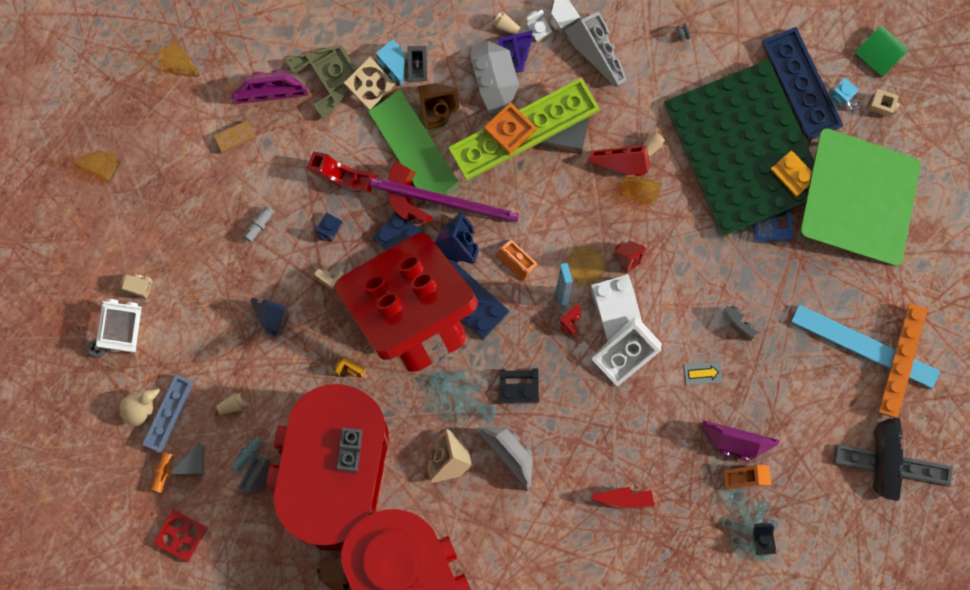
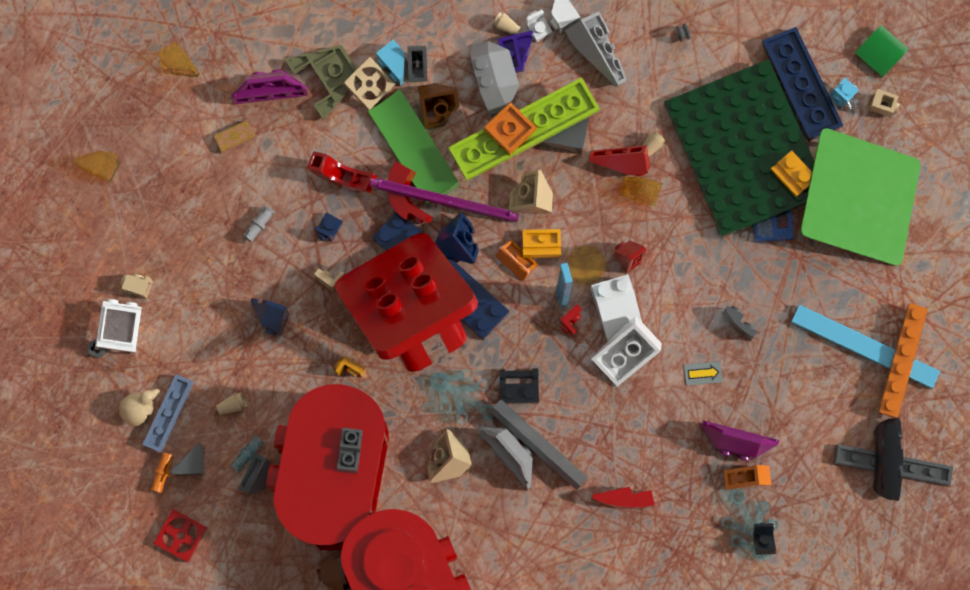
none -> dark grey tile [490,400,588,490]
none -> tan slope [509,170,553,214]
none -> light orange plate [522,229,561,258]

